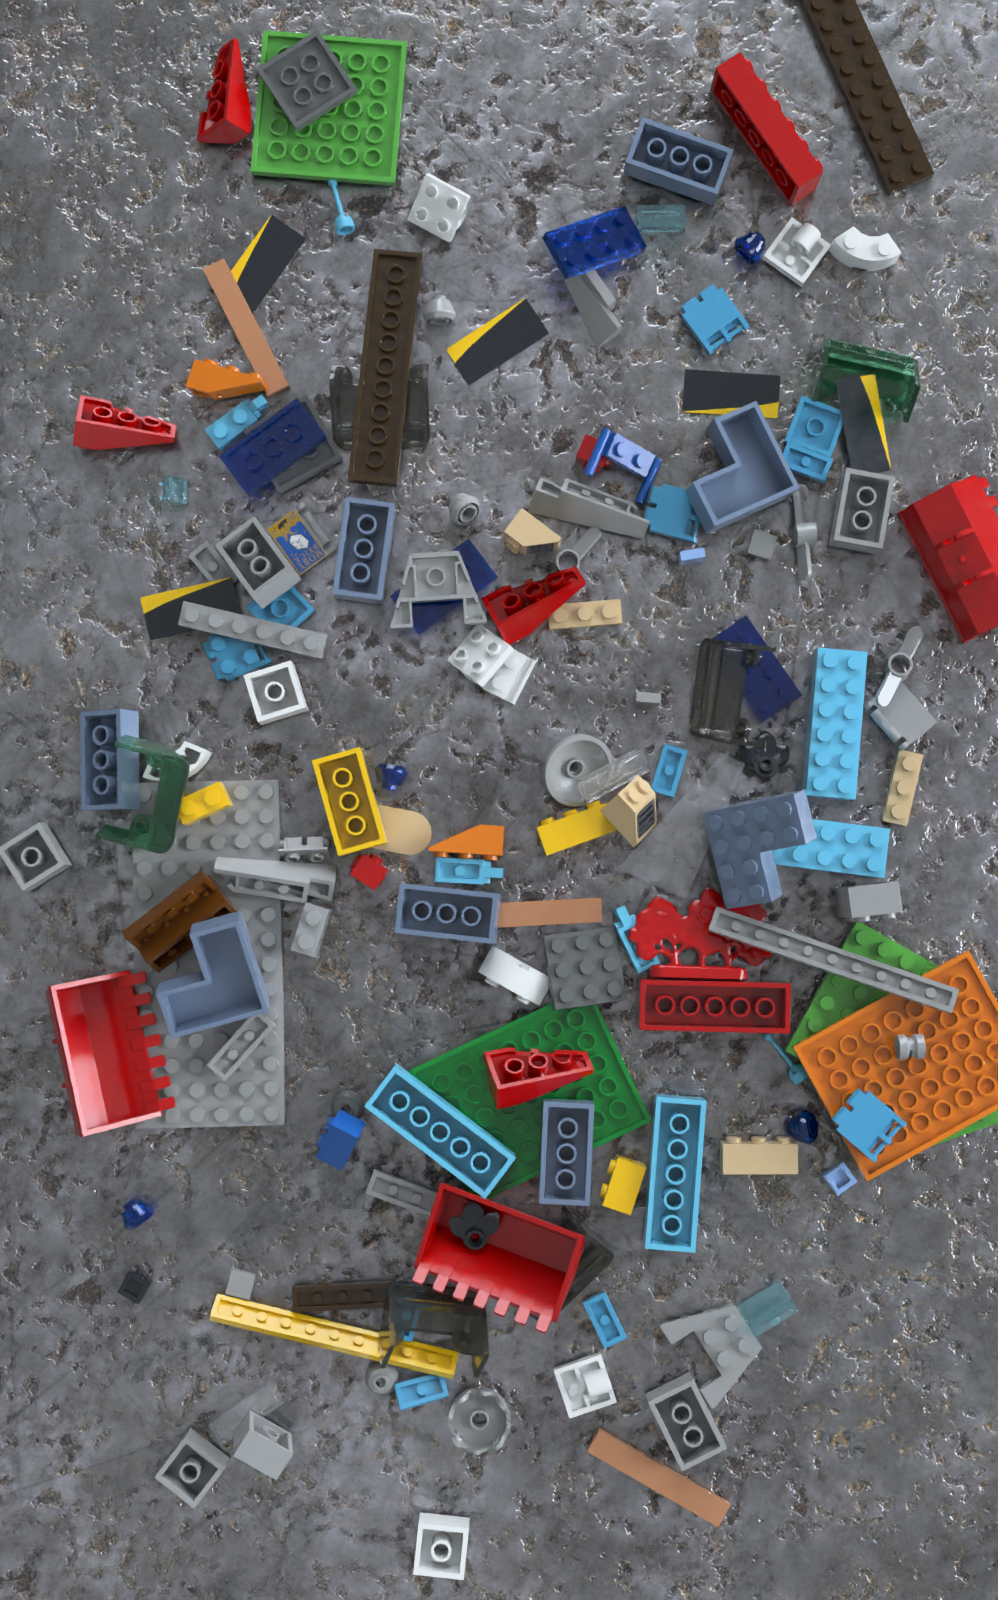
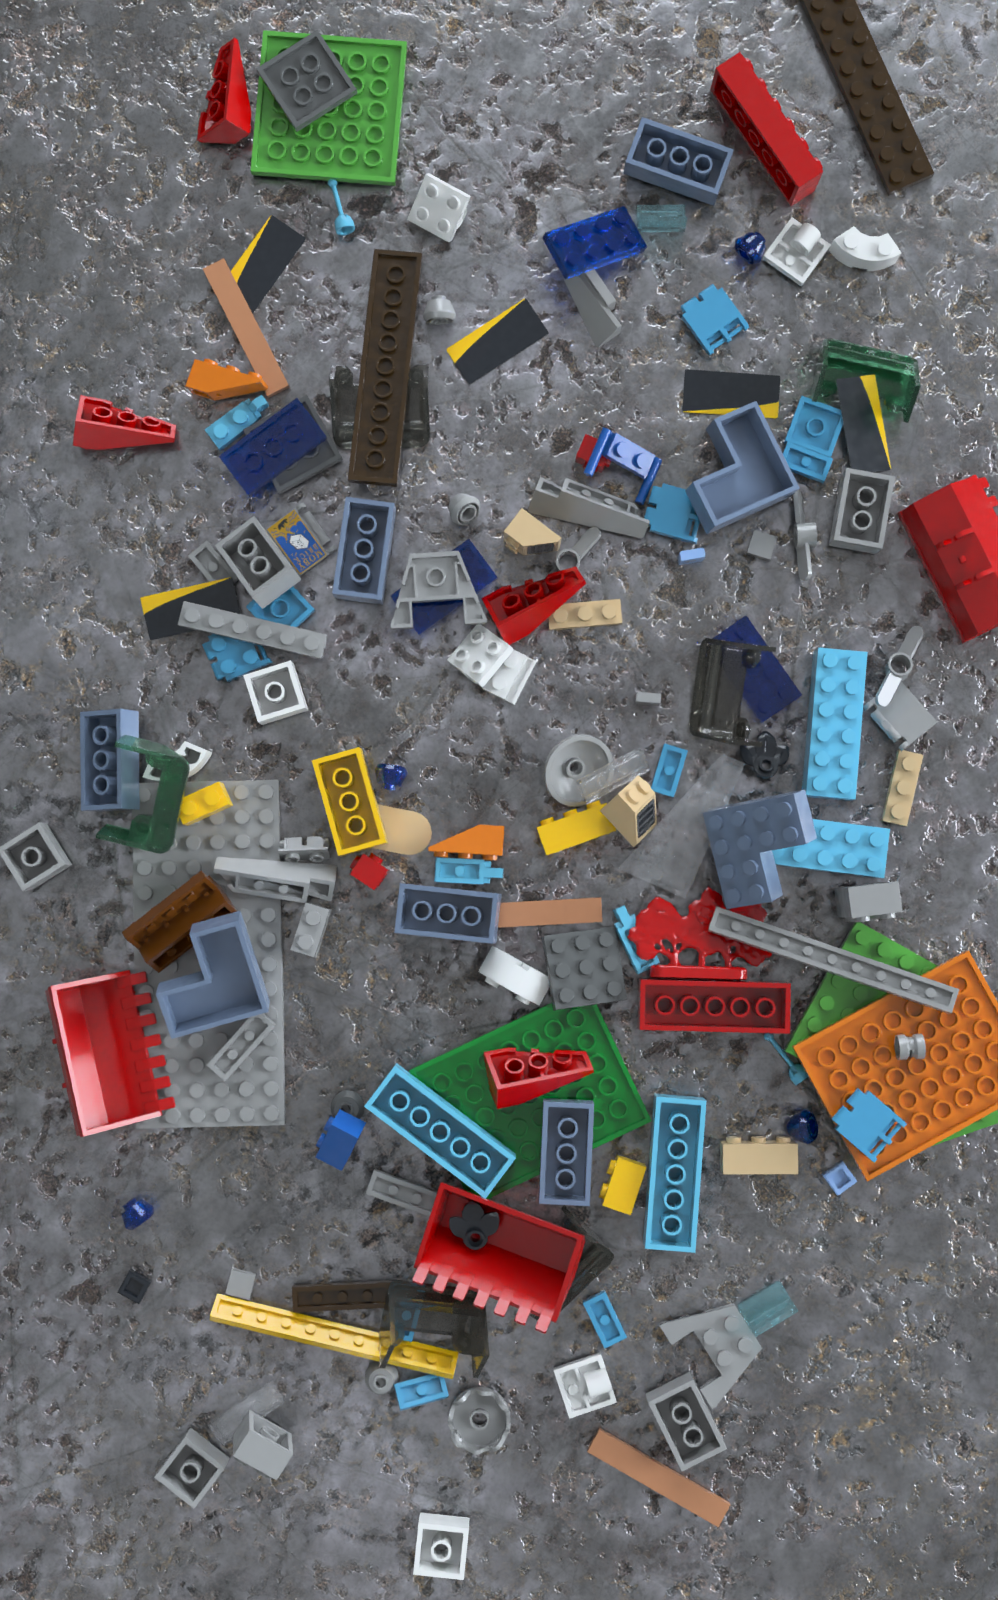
clear light blue tile [158,475,188,505] -> none

